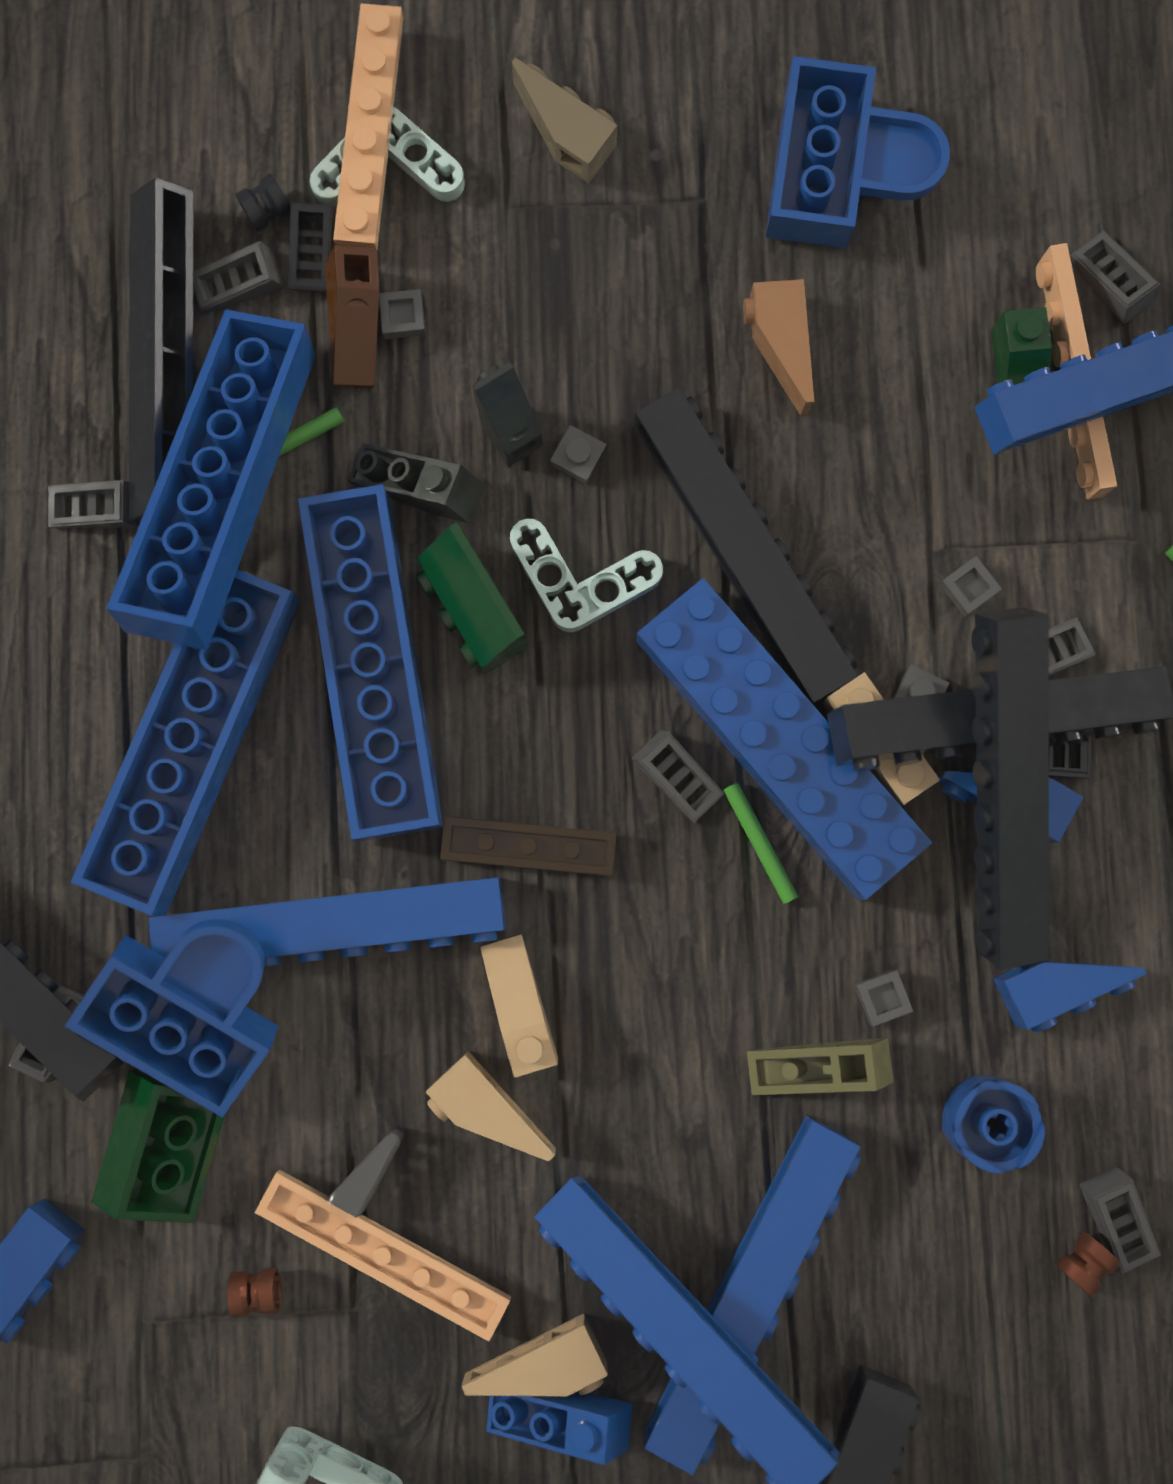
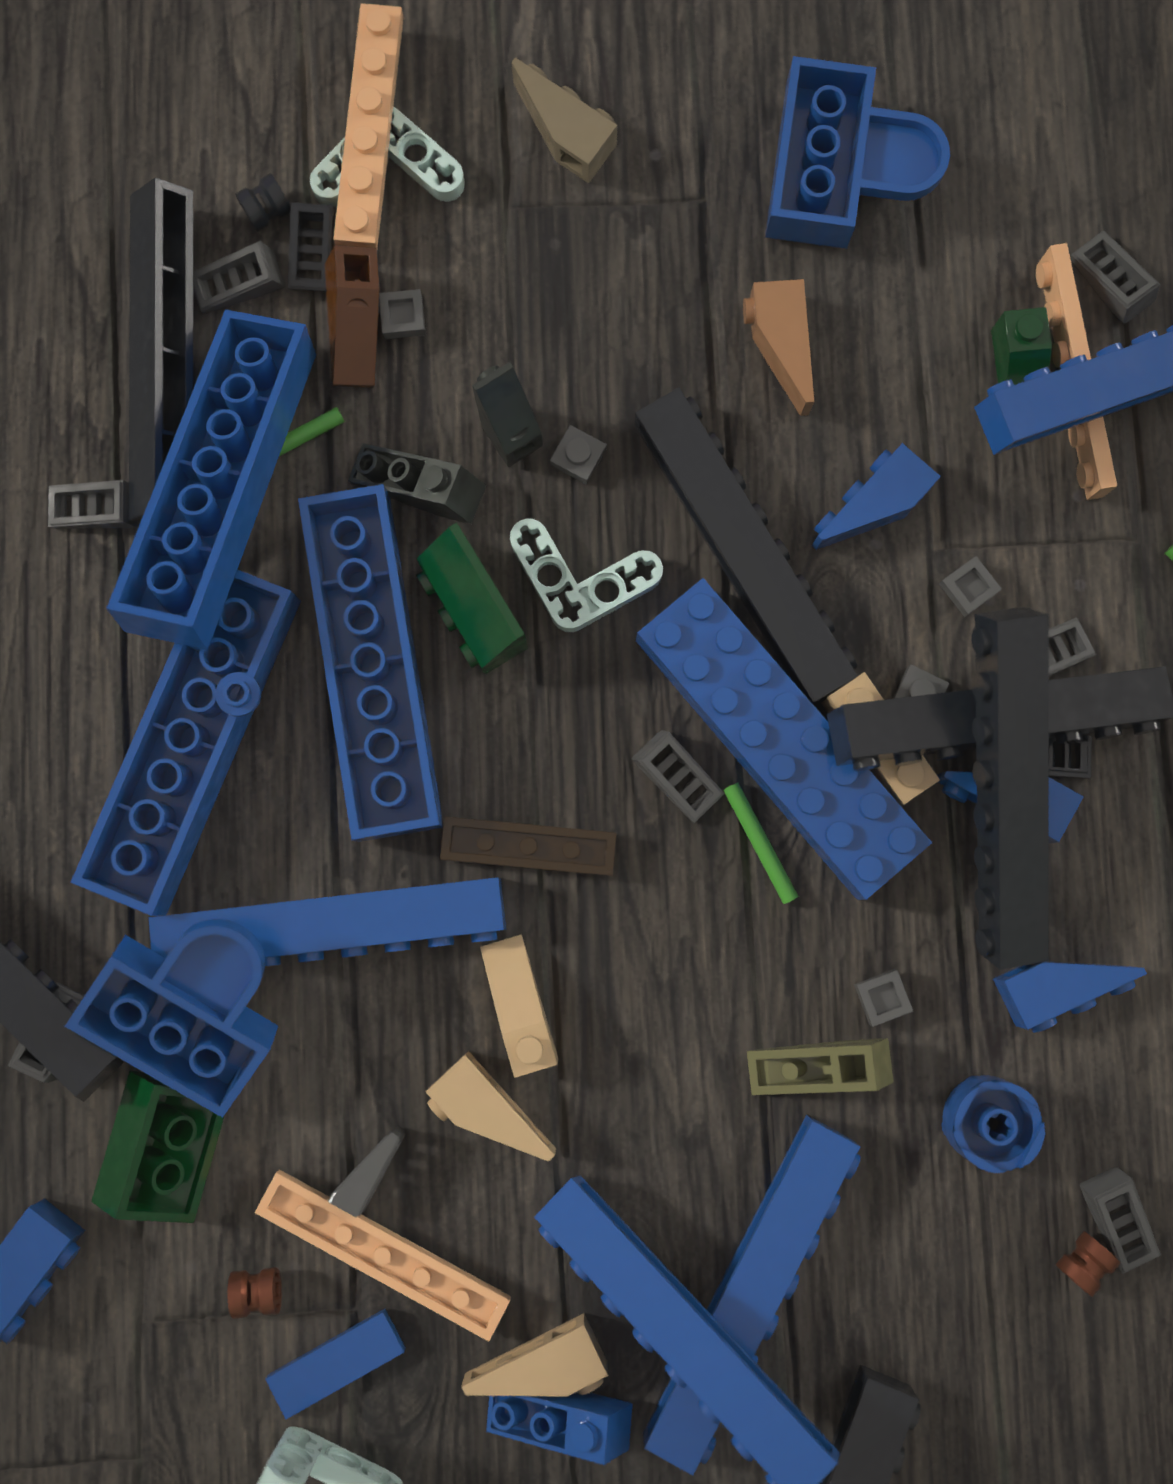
none -> blue plate [216,672,261,717]
none -> blue tile [265,1308,406,1419]
none -> blue slope [812,443,941,550]

